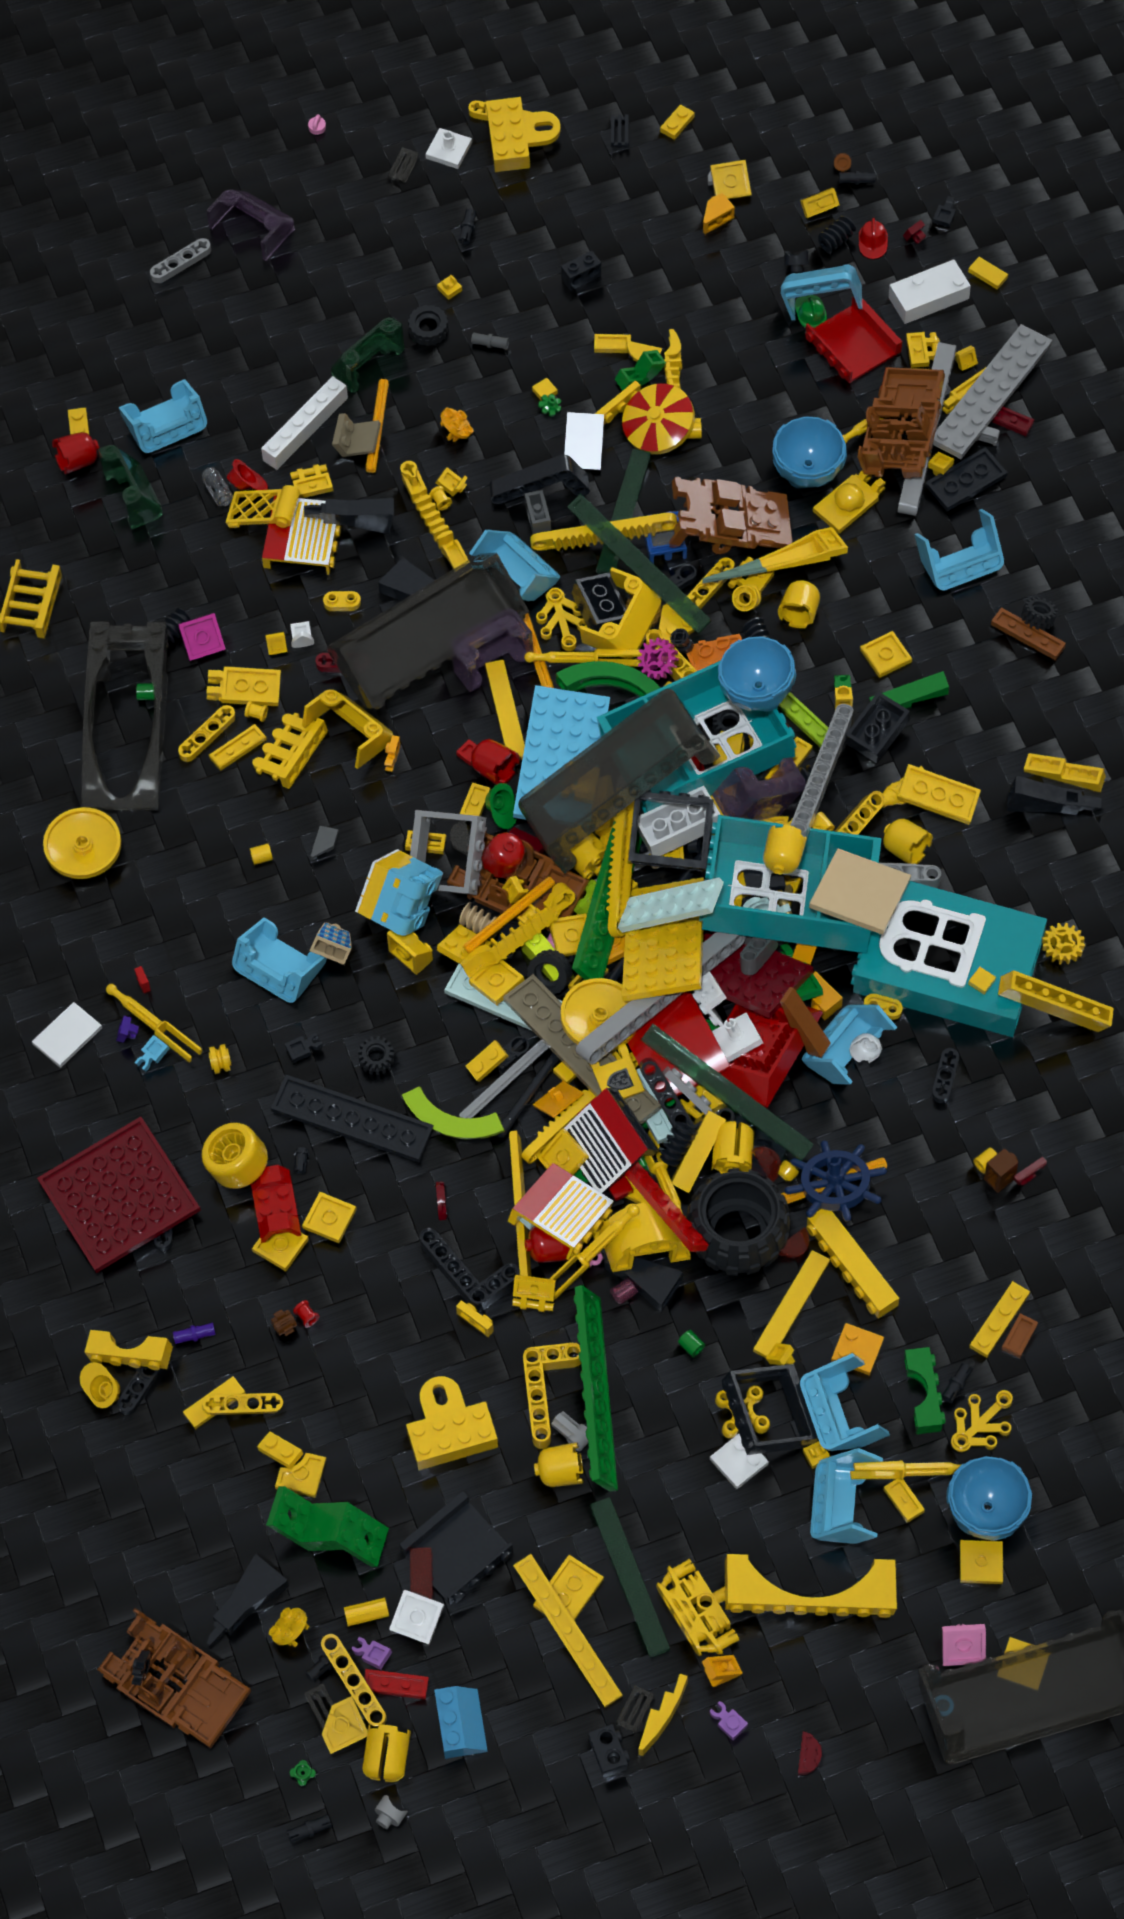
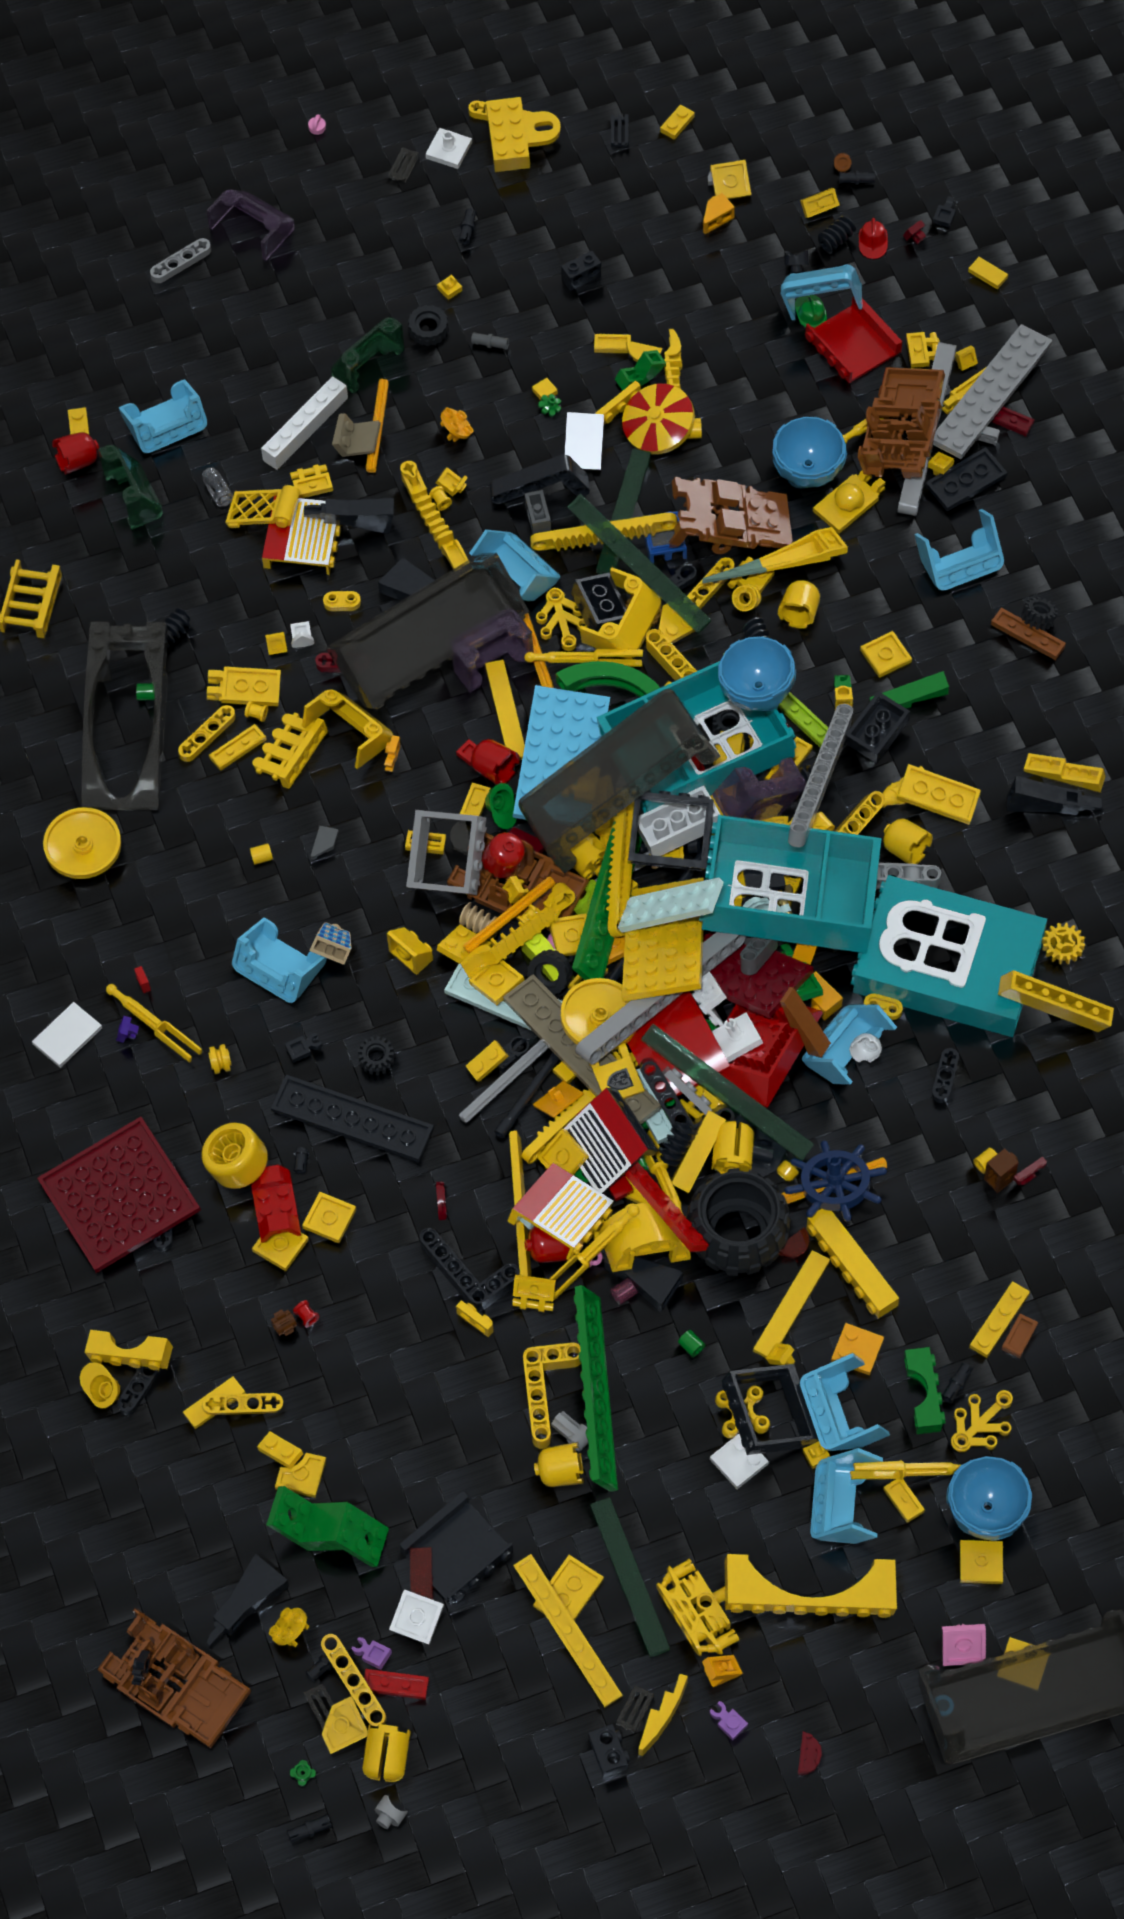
medium azure plate [135,1035,170,1072] -> none
dark purple pin [173,1323,215,1344] -> none
dark pink plate [178,613,226,661] -> none
red piece [227,459,268,490] -> none
yellow axle [344,1598,389,1626] -> none
medium azure piece [355,849,443,936] -> none
lime tile [402,1086,505,1139] -> none
yellow brick [406,1376,498,1470] -> none
dark azure slope [434,1686,488,1759] -> none
dark pink gear [637,638,679,680] -> none
black wheel [670,628,694,654] -> none
orange wing [687,634,742,671] -> none
clear red tile [751,1146,781,1182] -> none
yellow cylinder [763,824,807,875] -> none
tan tile [809,848,911,935] -> none
white brick [888,259,971,324] -> none
yellow tile [968,967,996,995] -> none

